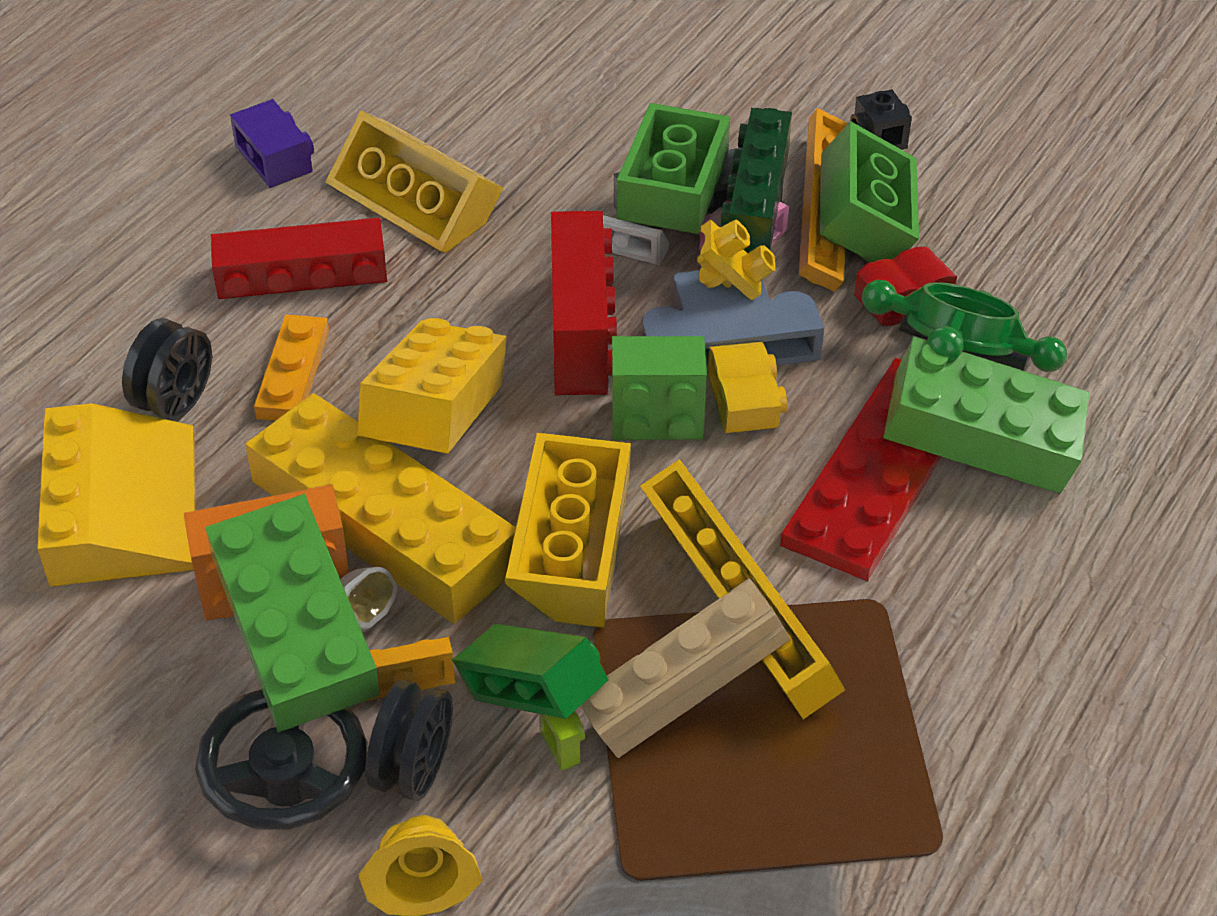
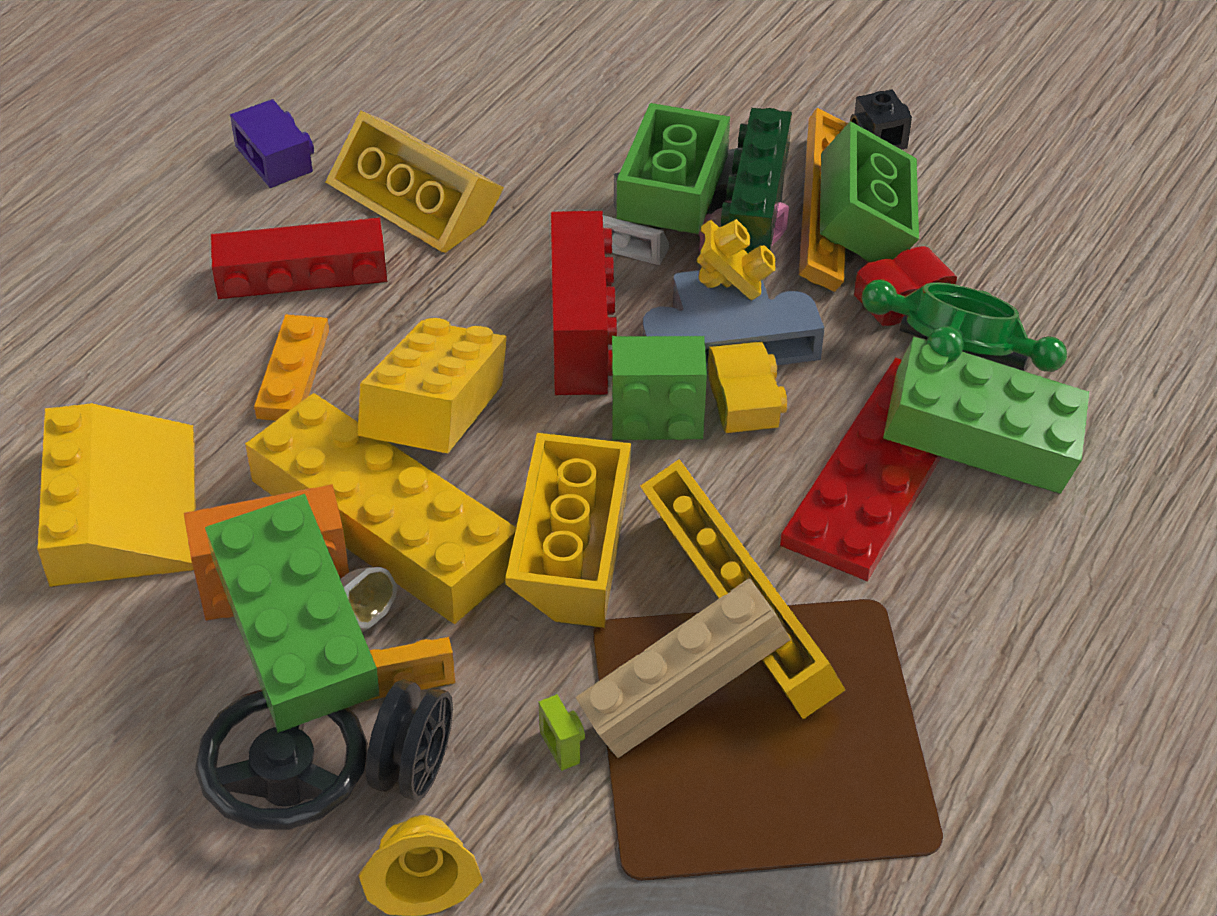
black wheel [122,317,213,421] -> none
green brick [452,624,609,719] -> none

